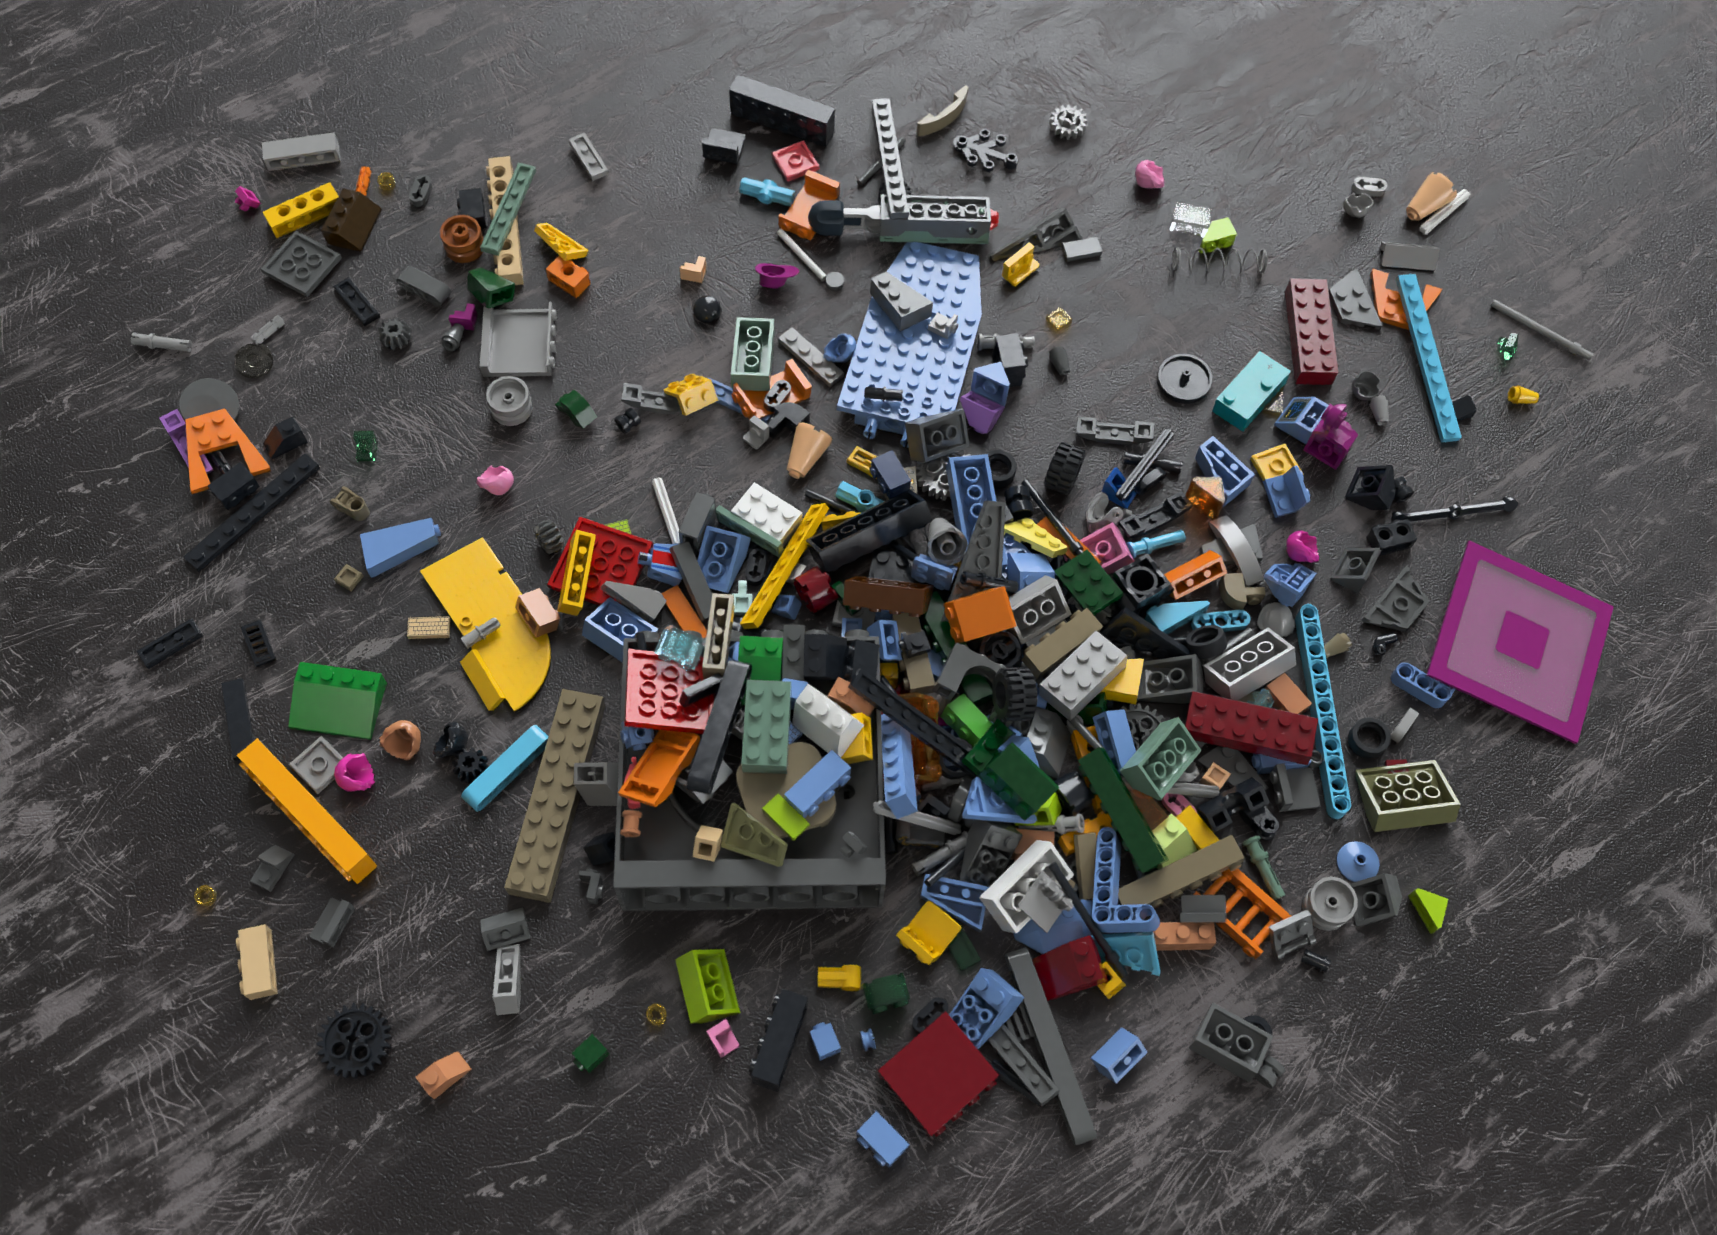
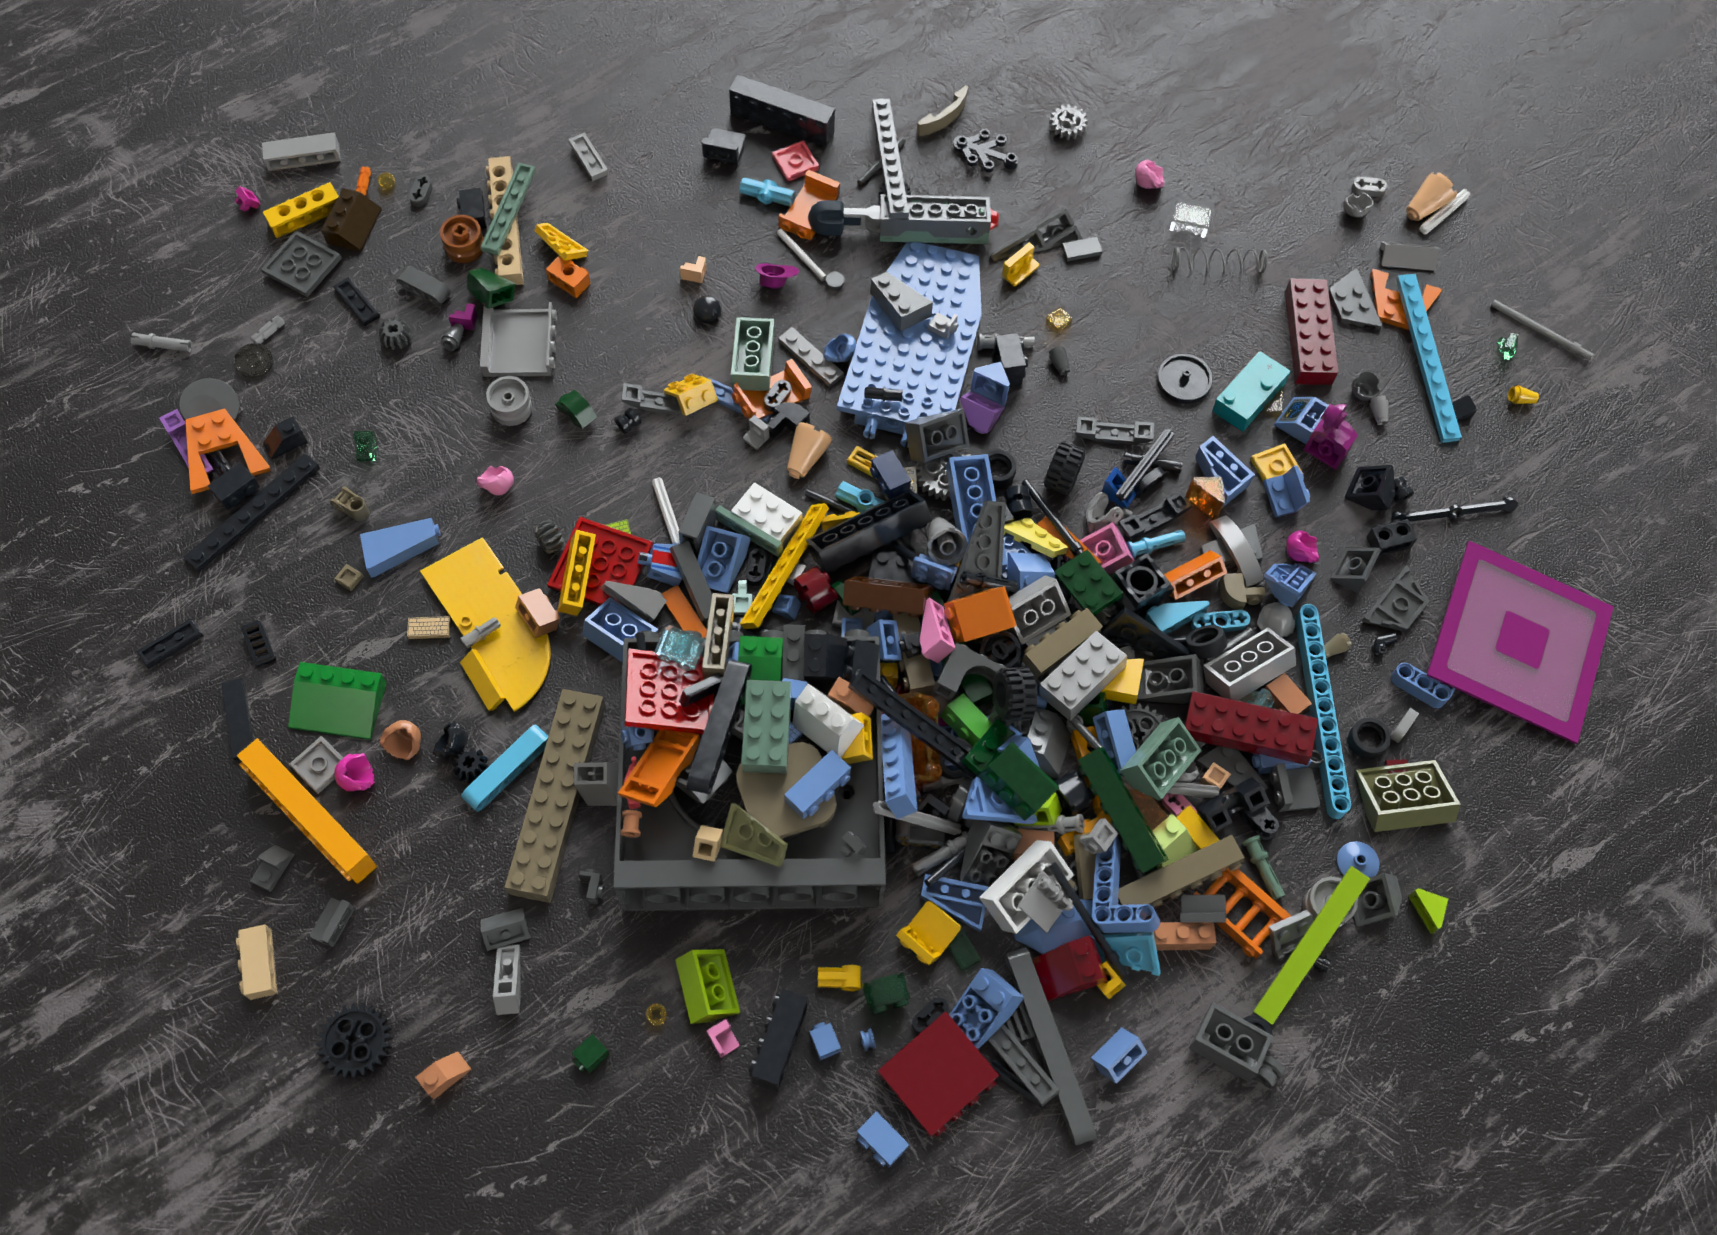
clear yellow bush [194,885,217,906] -> none
black panel [583,832,616,865] -> none
lime tile [762,793,810,841] -> none
slope [1199,217,1237,254] -> none
none -> bright pink slope [919,598,956,663]
none -> light grey bracket [1079,818,1118,854]
none -> lime tile [1253,866,1370,1025]

